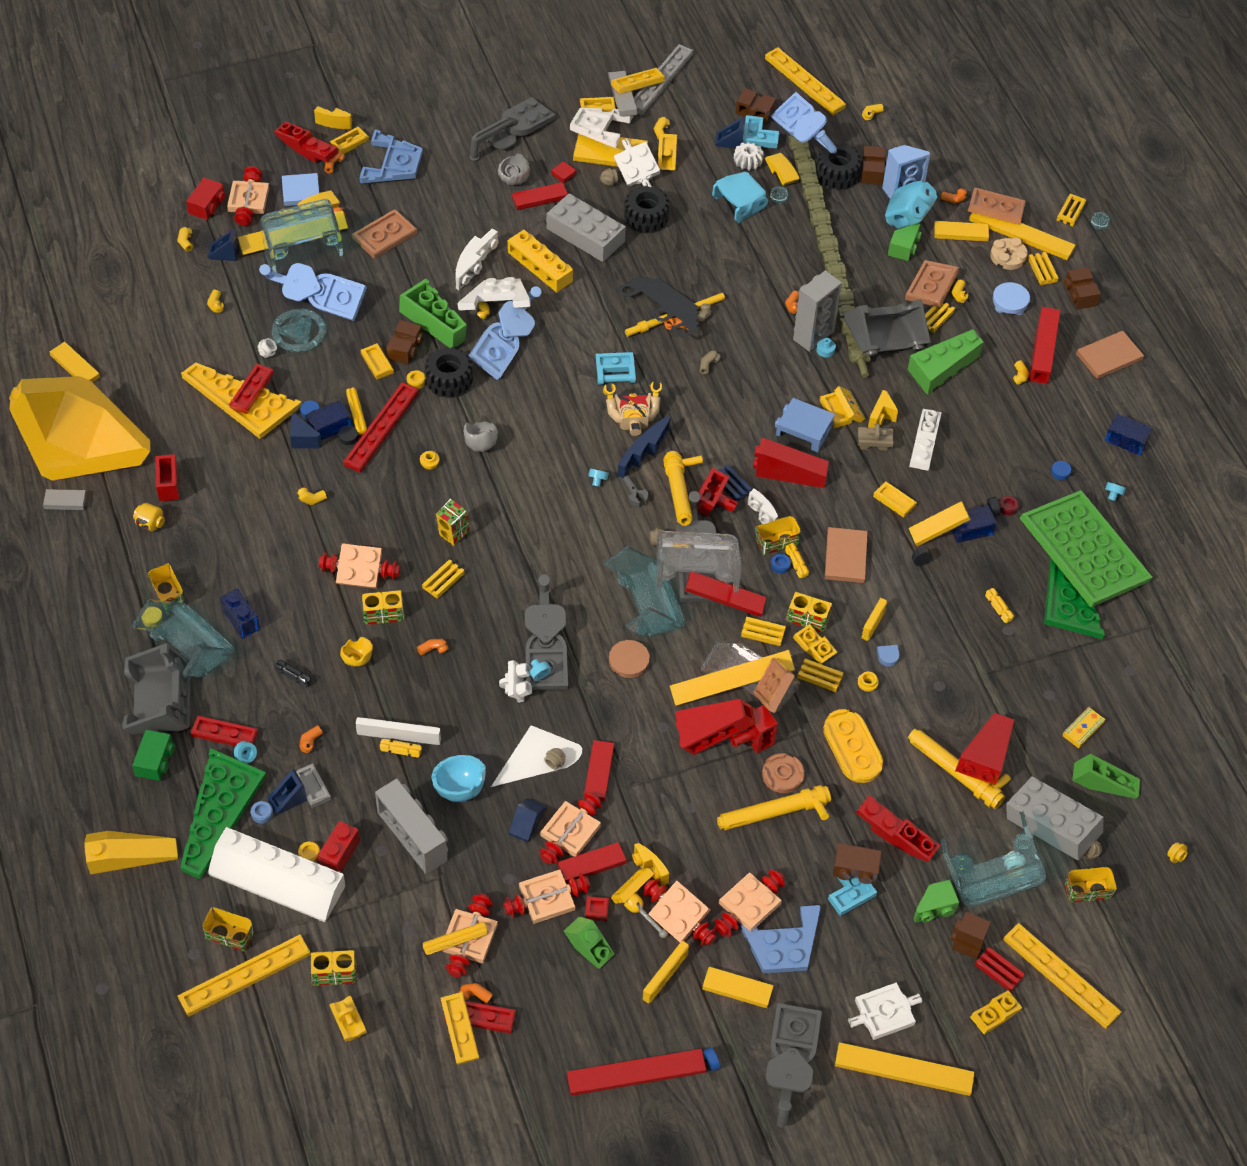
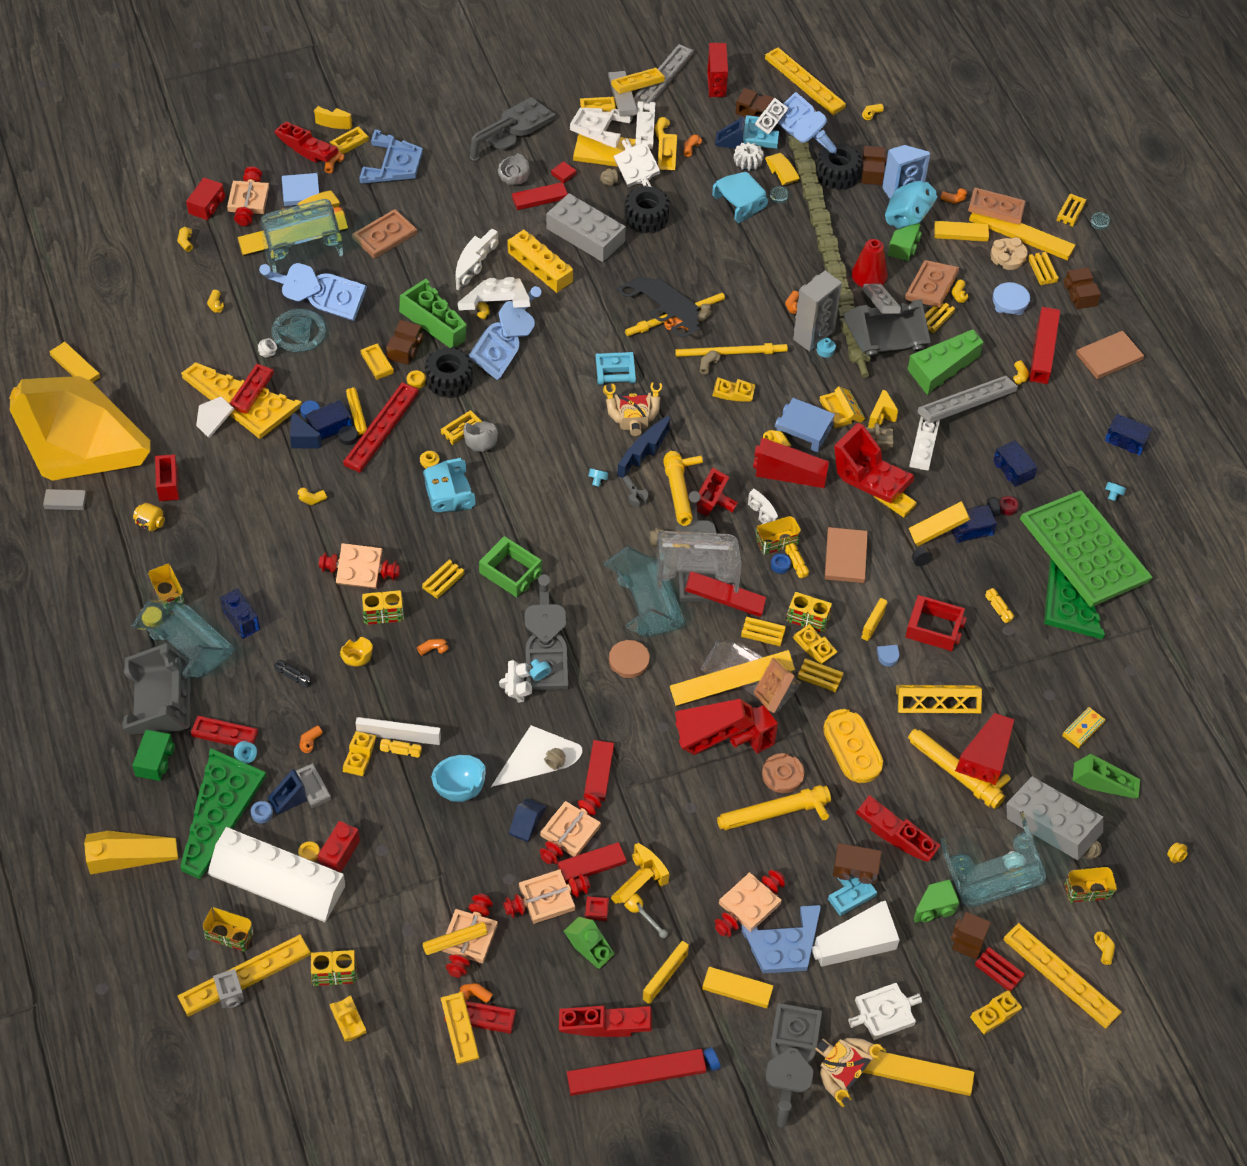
dark blue slope [208,228,239,261] -> none
light grey brick [375,779,448,875] -> none
piece [436,499,470,546] -> none
light nougat plate [644,879,717,947] -> none
dark blue tile [719,464,752,502] -> none
yellow plate [858,672,878,692] -> none
blue tile [1051,461,1071,480] -> none
none -> white slope [196,397,234,438]
none -> light grey bracket [213,969,244,1008]
none -> yellow slope [343,731,376,776]
none -> medium azure piece [423,458,475,512]
none -> yellow tile [441,410,482,445]
none -> bright green window [479,536,542,597]
none -> red slope [559,1006,652,1037]
none -> white plate [635,101,655,150]
none -> yellow bar [675,343,787,357]
none -> orange arm [683,135,702,157]
none -> red window [707,43,728,97]
none -> yellow slope [712,378,755,402]
none -> white slope [754,98,788,135]
none -> yellow arm [763,430,791,447]
none -> white slope [812,901,899,967]
none -> torso [815,1038,886,1107]
none -> red bracket [834,423,914,504]
none -> red cone [852,239,888,287]
none -> light grey tile [863,284,901,313]
none -> yellow fence [896,685,982,713]
none -> red window [905,595,967,651]
none -> light grey tile [917,376,1018,423]
none -> clear blue brick [993,440,1037,487]
none -> yellow arm [1094,931,1115,965]

